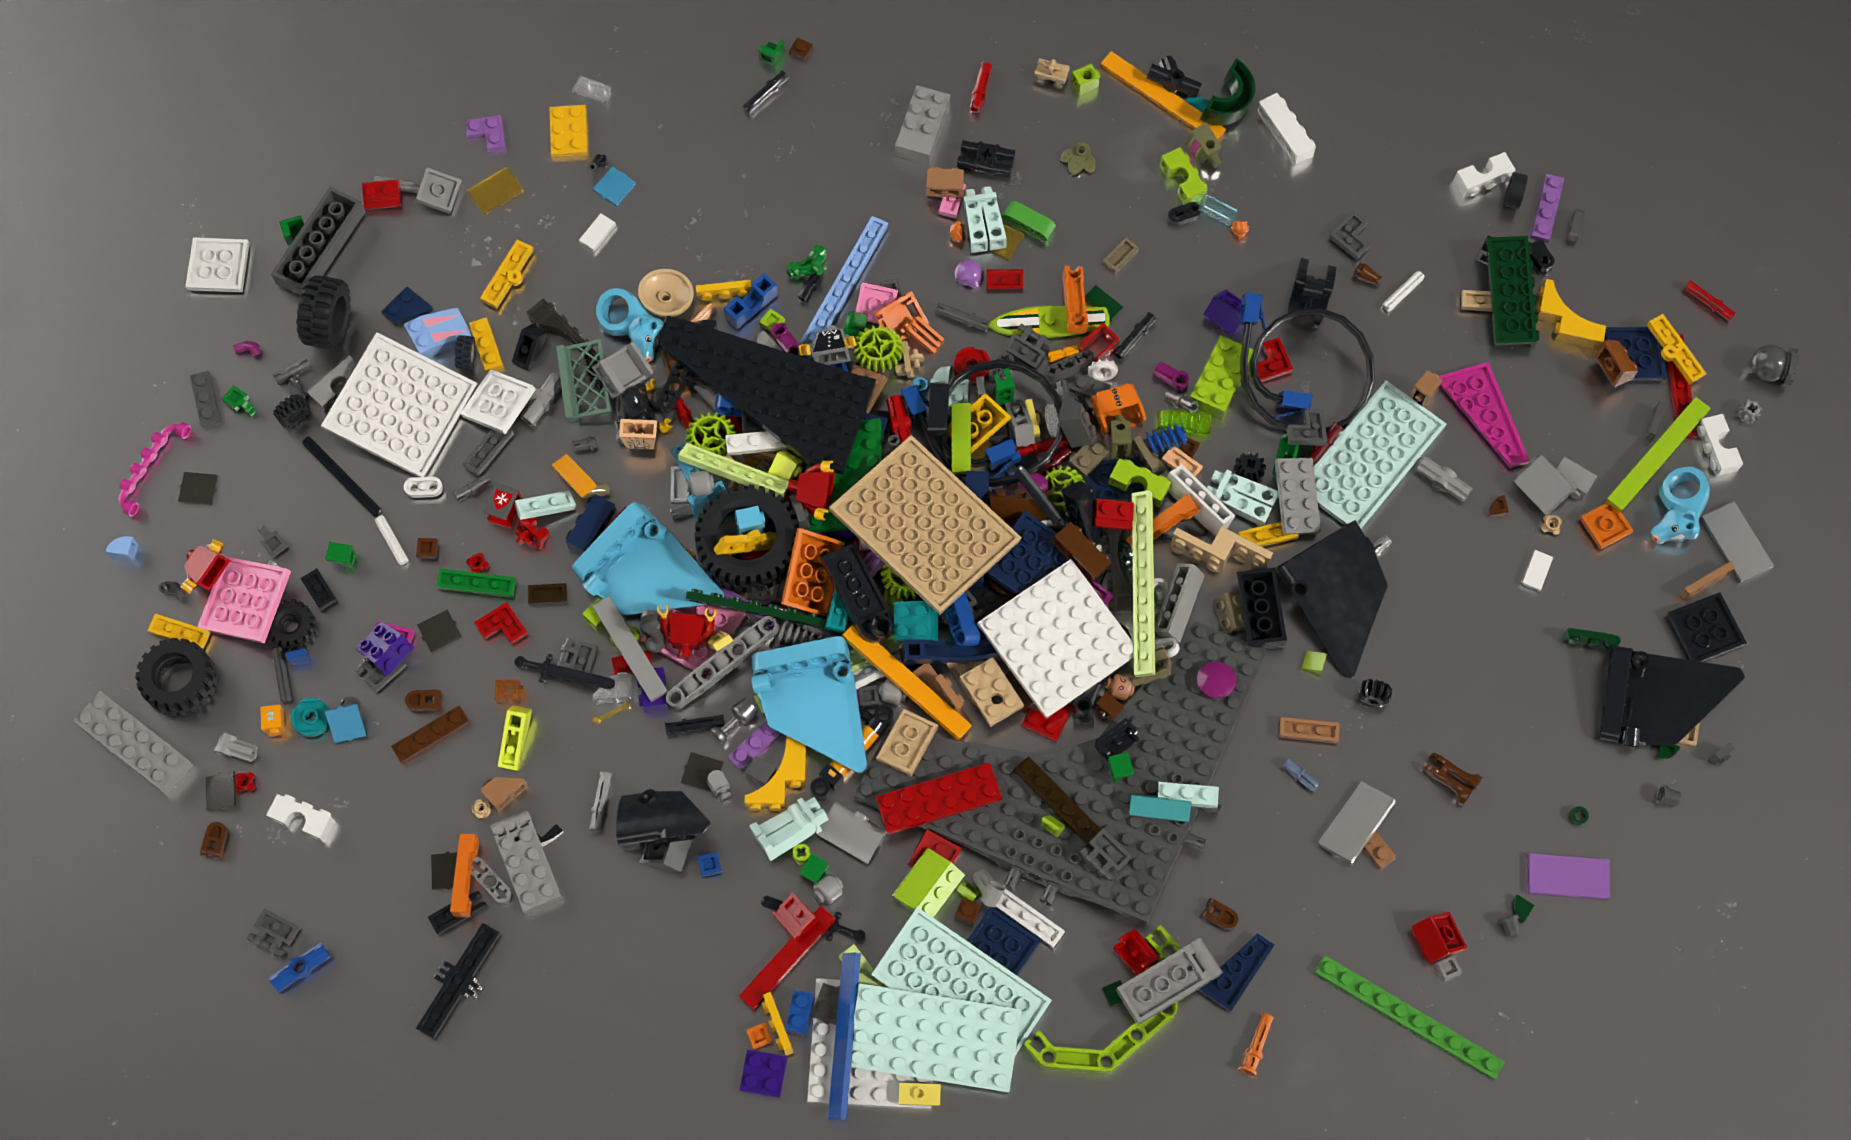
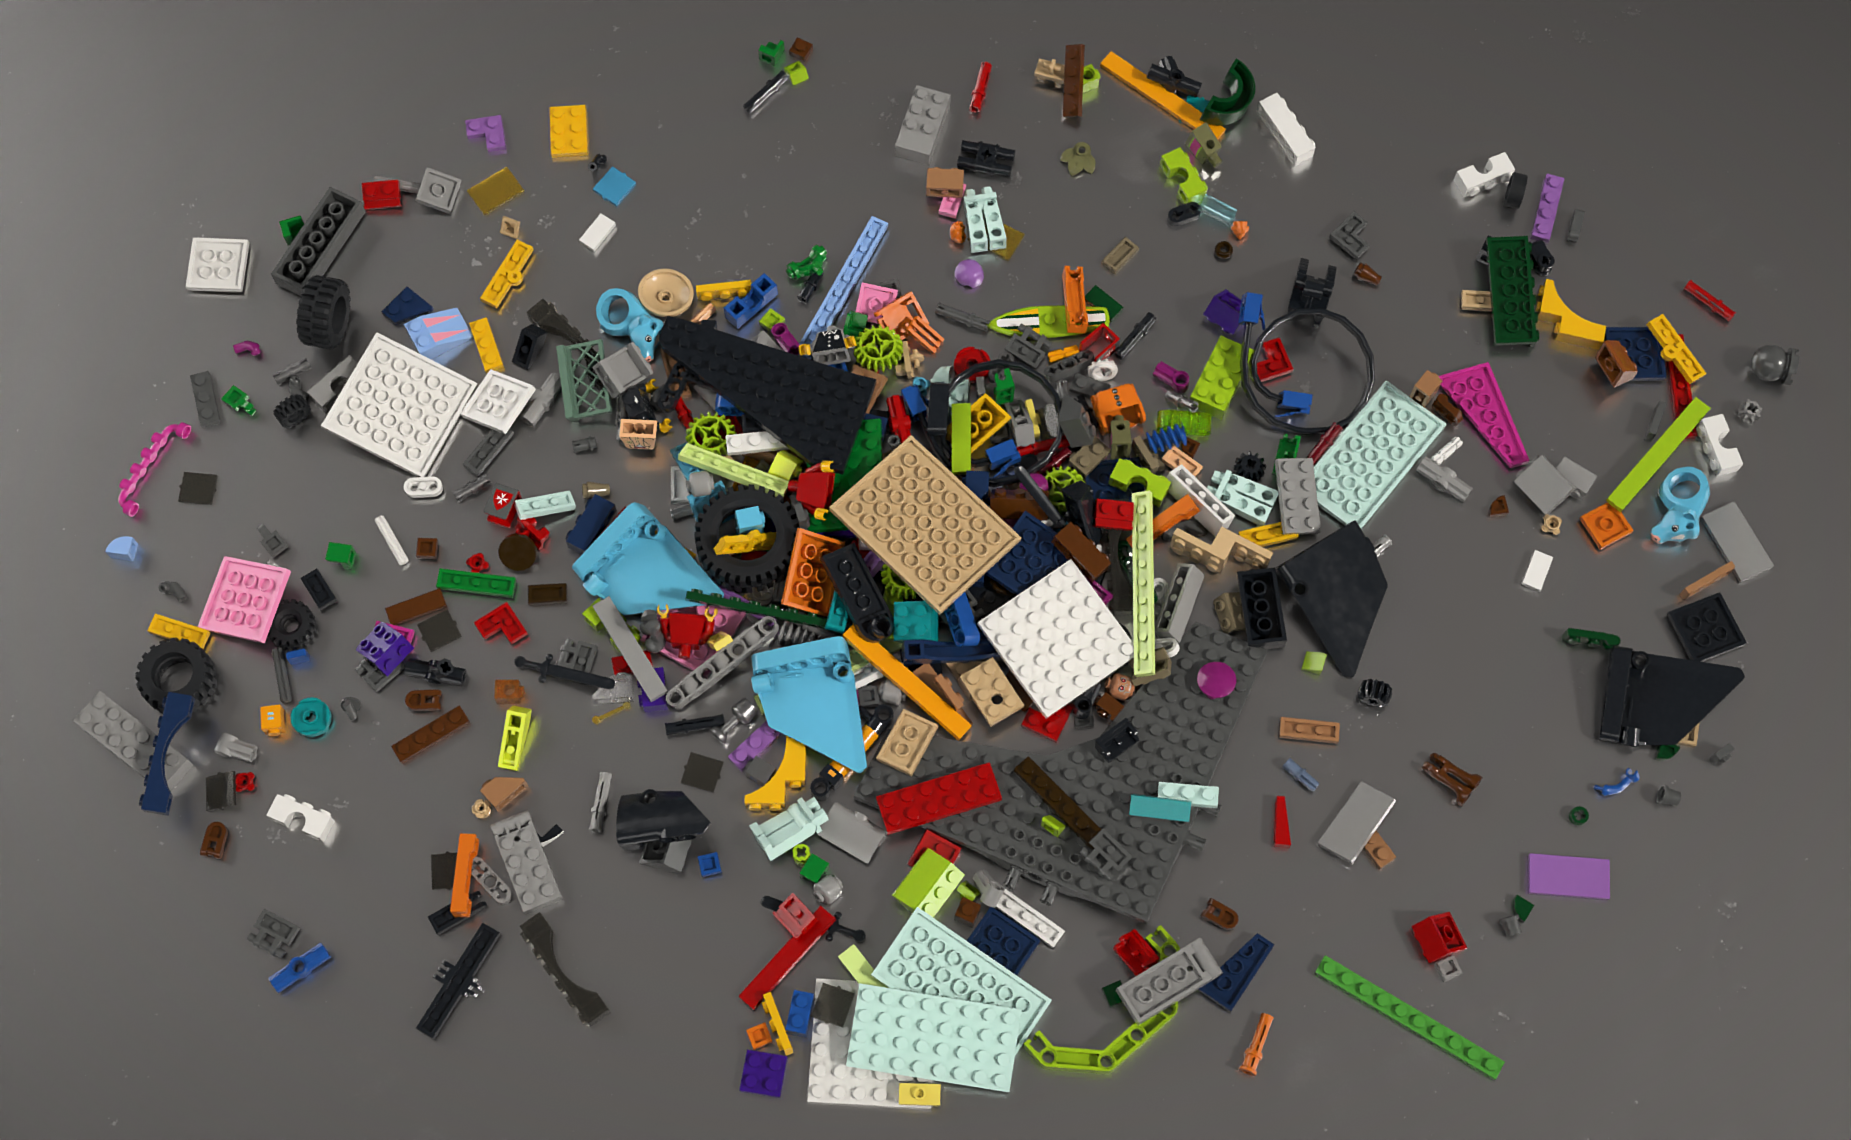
torso [181,539,231,594] -> none
black axle [302,436,382,517] -> none
dark azure piece [325,703,367,743] -> none
black wheel [455,335,475,369] -> none
light orange tile [552,454,597,498] -> none
clear plate [573,75,613,105] -> none
light grey arm [707,770,731,801] -> none
blue tile [828,952,861,1120] -> none
red plate [986,269,1024,289] -> none
bright green beam [1001,200,1056,242] -> none
green panel [1108,752,1134,785] -> none
dark grey plate [1287,409,1327,446] -> none
white axle [1382,271,1425,312] -> none
none -> dark blue arch [139,692,195,816]
none -> reddish brown tile [385,588,447,626]
none -> black piece [404,658,466,686]
none -> dark brown tile [498,533,537,571]
none -> tan slope [500,216,520,239]
none -> clear smoke arch [520,912,611,1027]
none -> lime slope [784,61,809,85]
none -> reddish brown plate [1063,44,1085,118]
none -> dark brown plate [1215,241,1233,259]
none -> red piece [1273,796,1291,848]
none -> white axle [1431,437,1463,465]
none -> reddish brown plate [1432,394,1463,426]
none -> blue piece [1594,768,1640,796]

